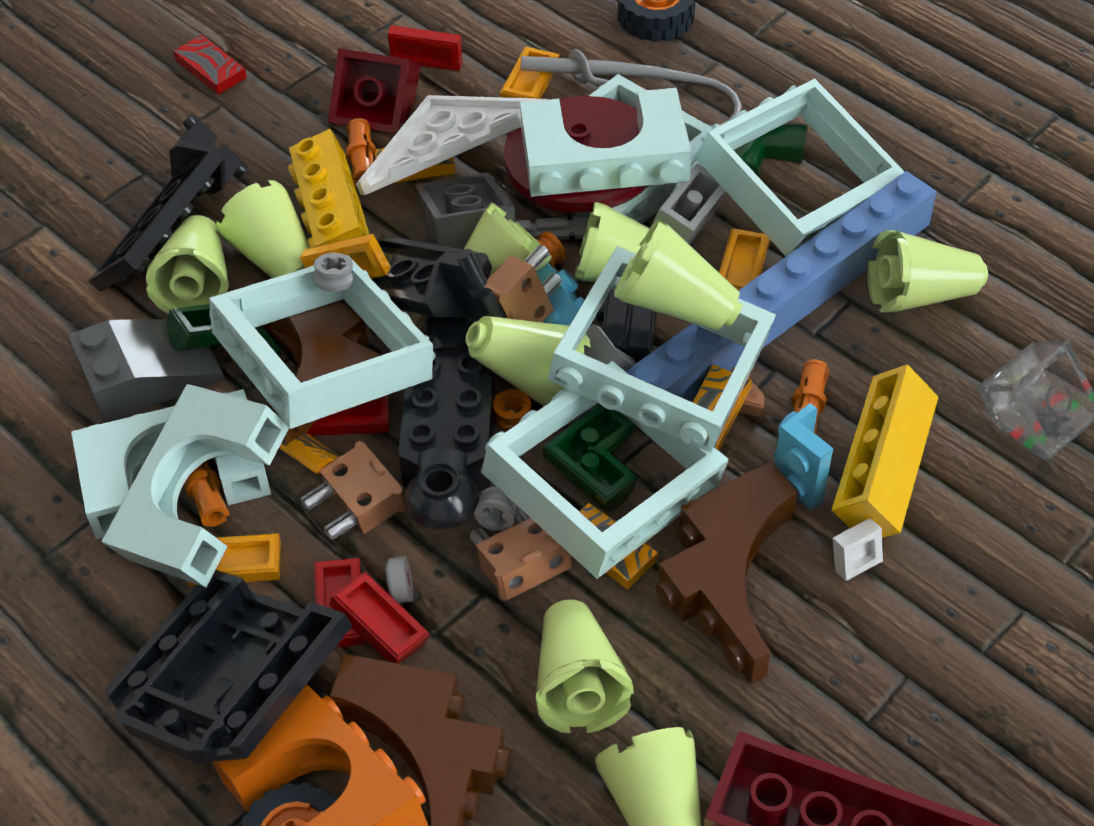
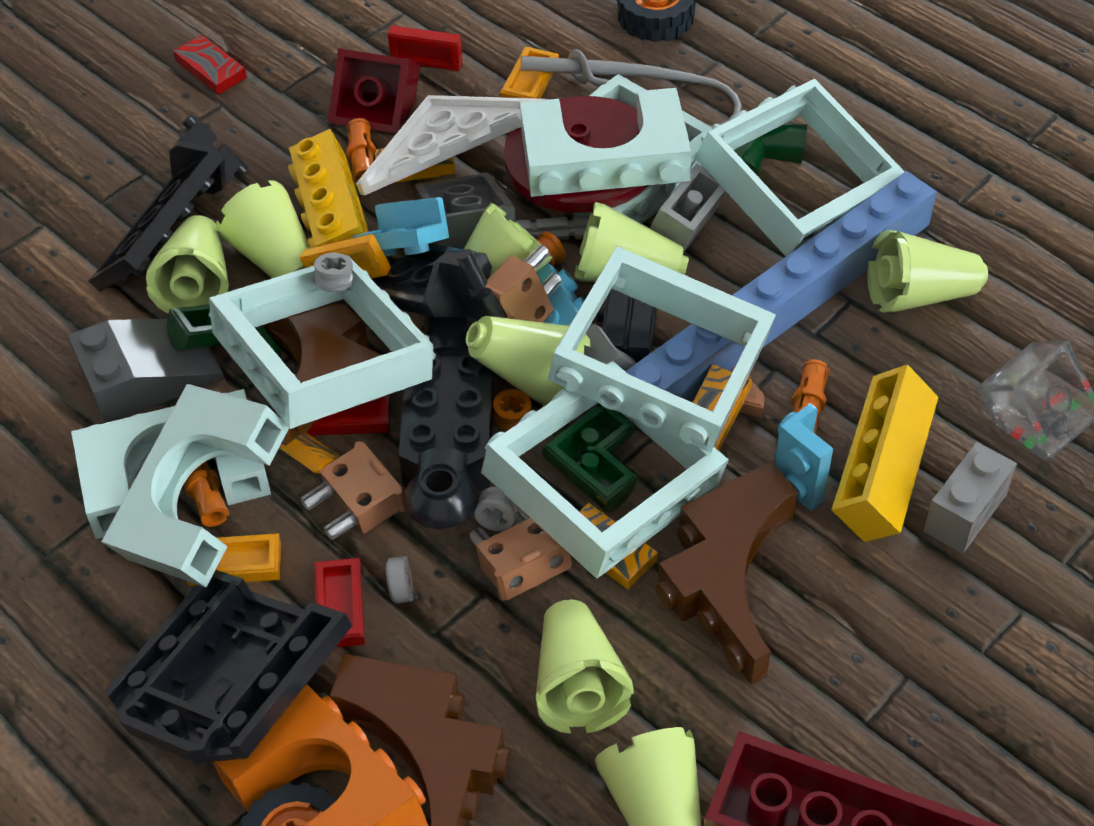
red tile [329,572,430,664] -> none
yellowish green cone [614,220,743,330] -> none
light orange tile [719,228,770,291] -> none
white plate [833,518,883,581] -> none
none -> medium azure bracket [353,197,449,256]
none -> light grey brick [923,442,1017,554]

